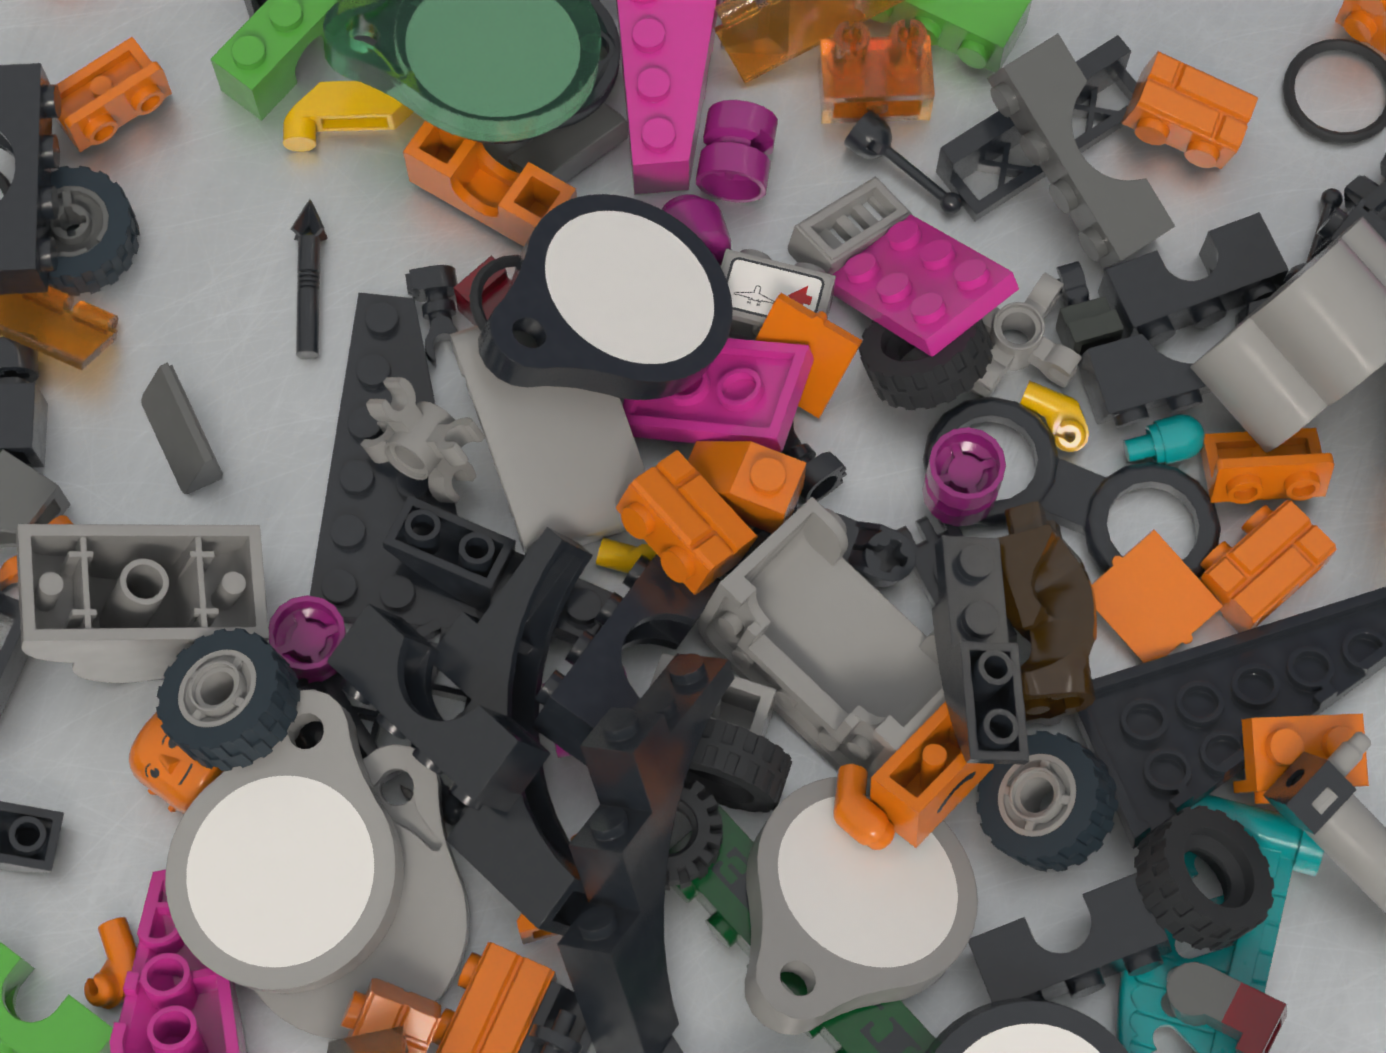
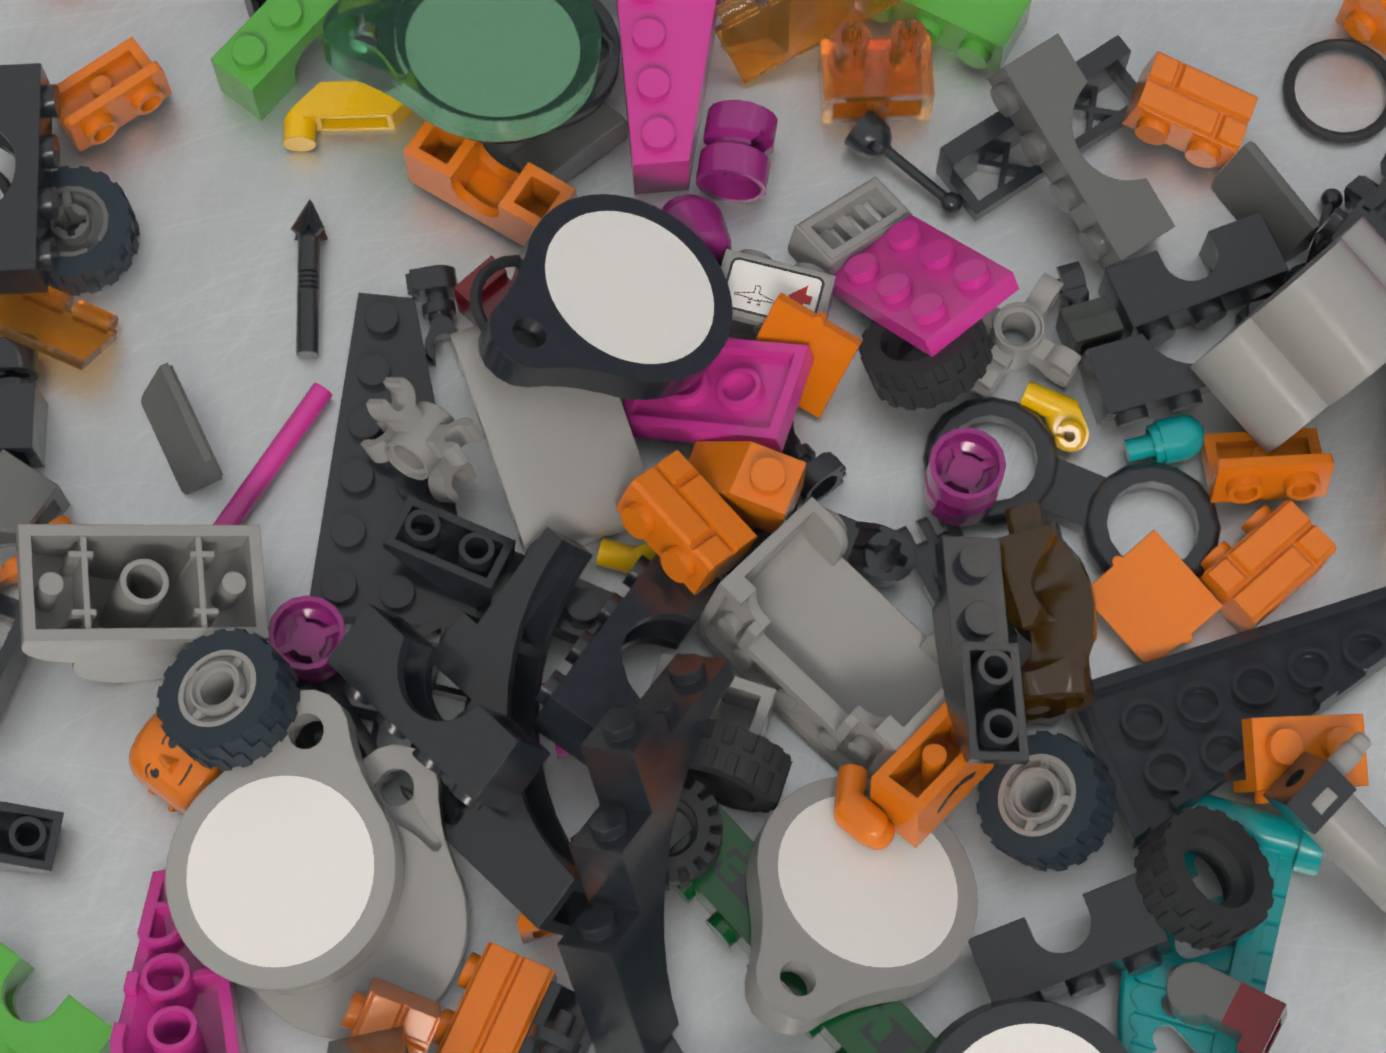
orange arm [84,917,137,1009] -> none
none -> dark pink bar [213,383,332,525]
none -> dark grey slope [1211,141,1320,263]

